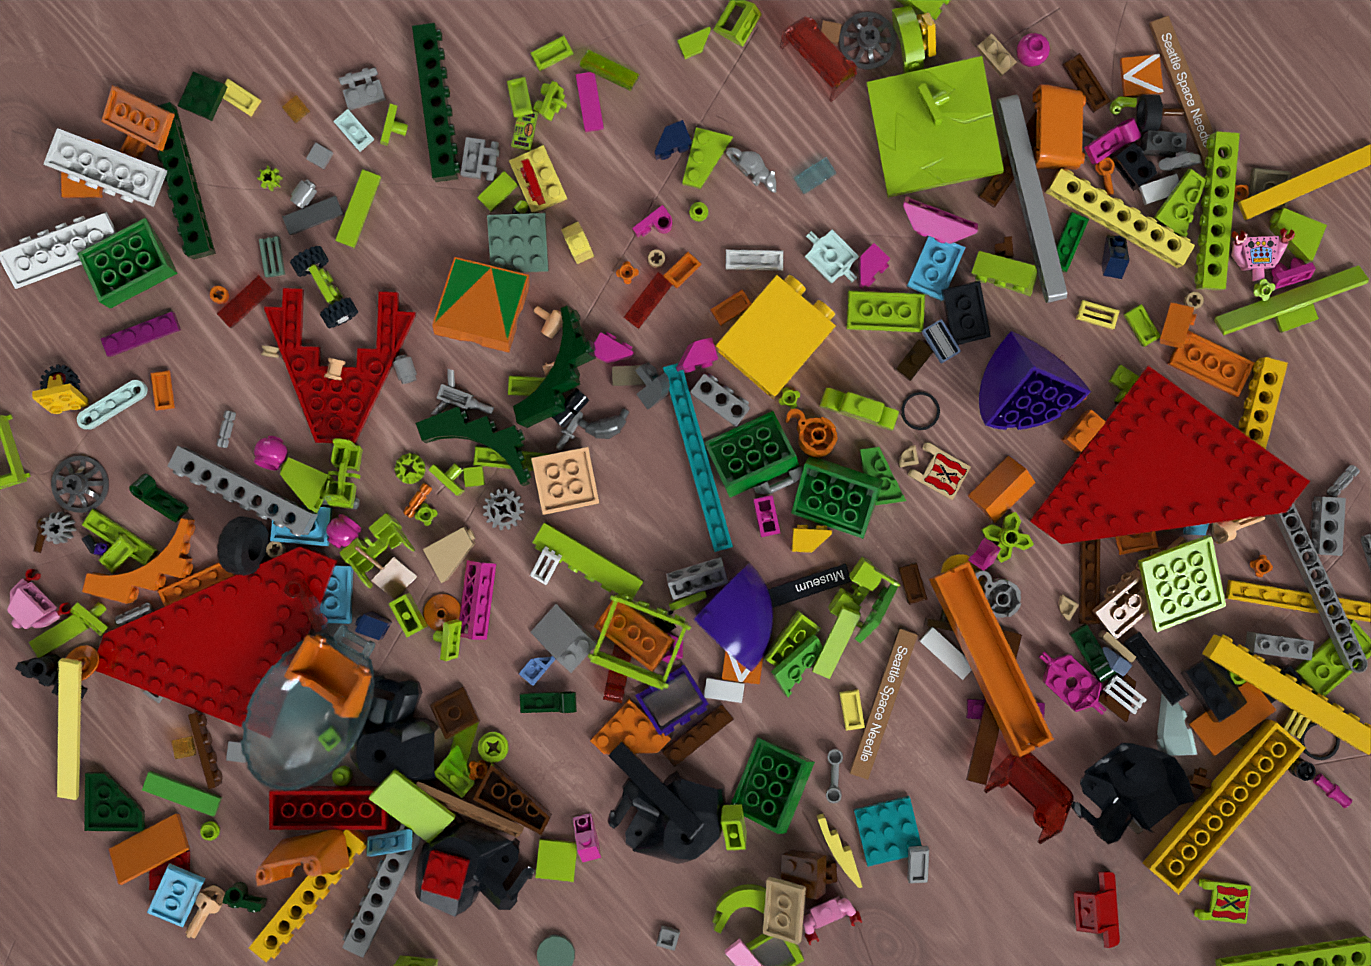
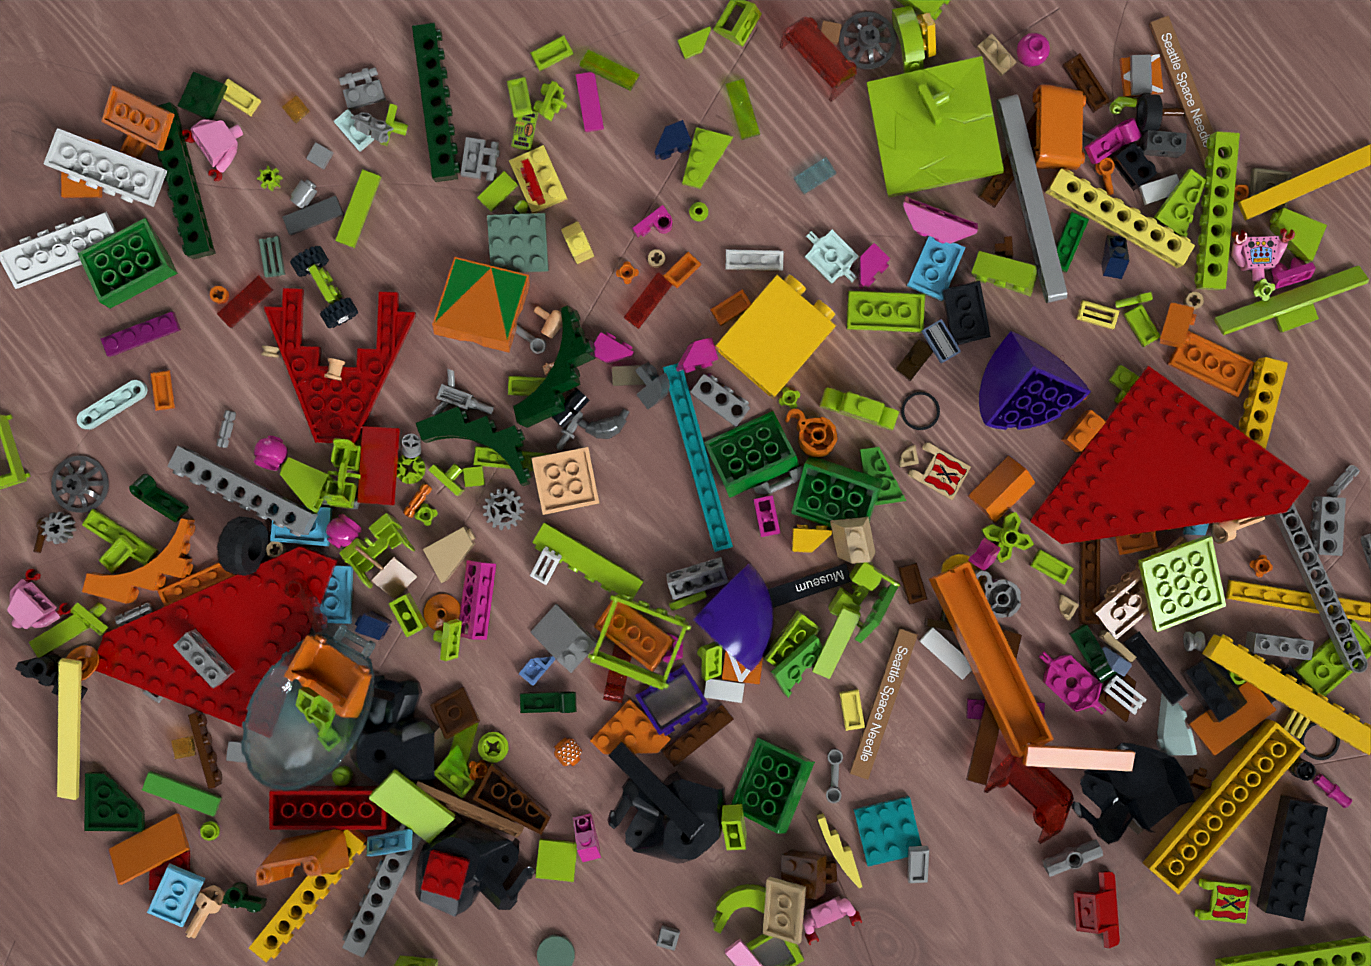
yellow plate [32,364,89,414] -> none
arm [82,534,109,555] -> none
light grey brick [393,355,417,384] -> none
black tile [653,611,676,633] -> none
light grey animal [726,147,776,193] -> none
light grey hinge [1159,151,1202,171] -> none
none -> light grey brick [173,629,235,688]
none -> bright pink torso [182,119,243,181]
none -> lime slope [296,687,336,738]
none -> light grey hinge [351,112,394,143]
none -> red tile [357,426,400,505]
none -> light grey wheel [401,434,421,458]
none -> light grey bar [516,325,546,354]
none -> orange head [554,737,582,767]
none -> lime tile [697,641,722,681]
none -> clear neon green tile [725,79,760,140]
none -> tan slope [830,517,876,563]
none -> tile [1023,744,1135,771]
none -> lime tile [1030,549,1074,585]
none -> light grey piece [1042,839,1103,877]
none -> lime bar [1115,292,1153,308]
none -> light grey tile [1130,55,1152,95]
none -> light grey wheel [1183,631,1205,651]
none -> black brick [1257,794,1328,921]

